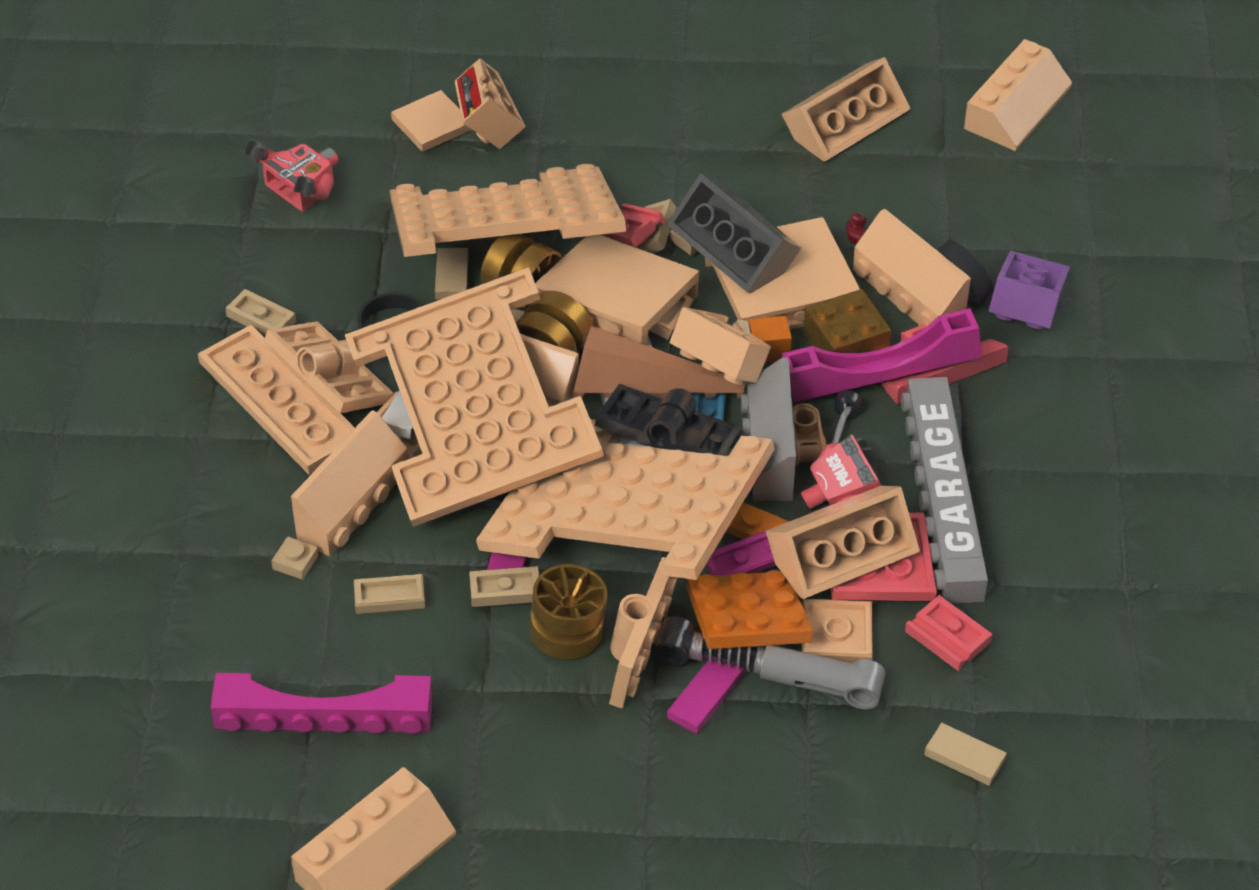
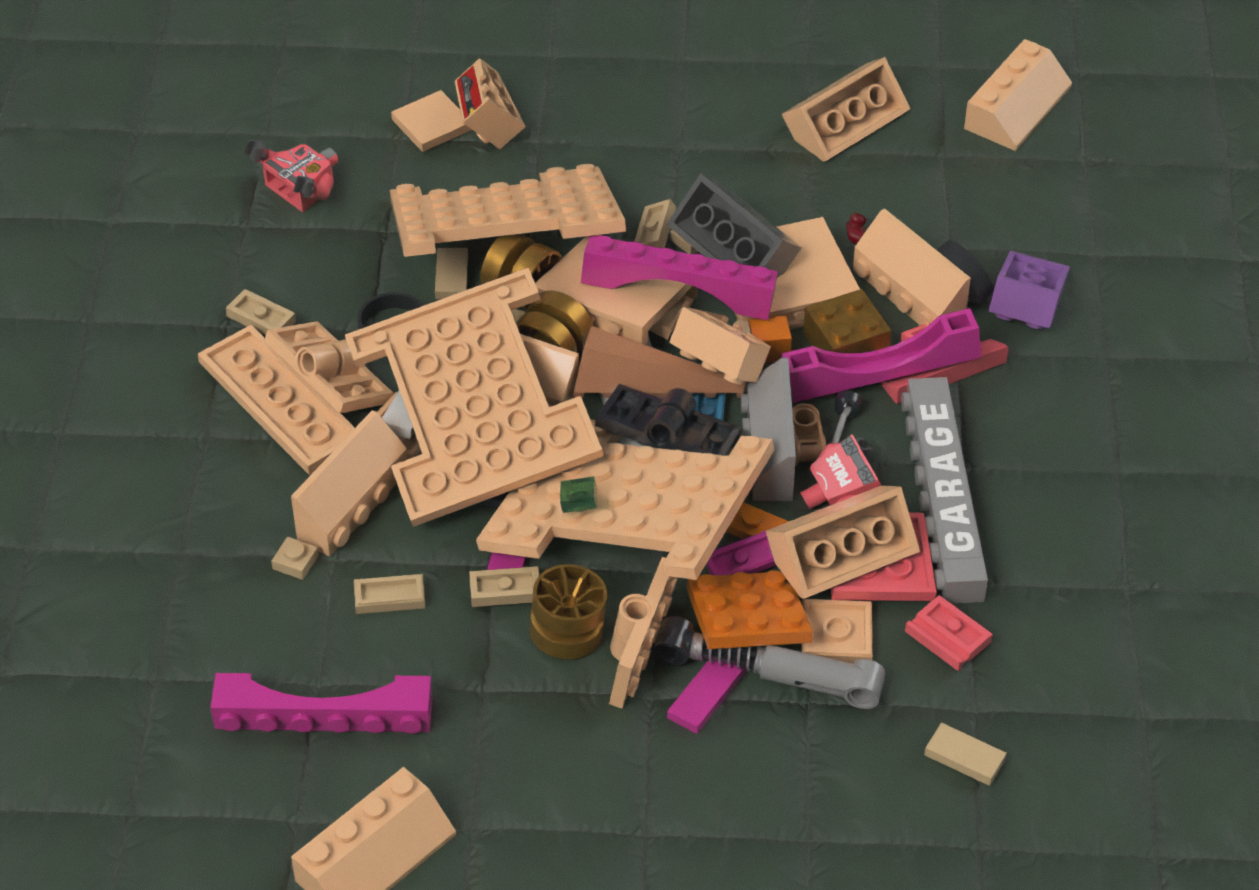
coral plate [601,203,666,248] -> none
none -> clear green plate [560,476,597,513]
none -> dark pink arch [581,235,778,320]

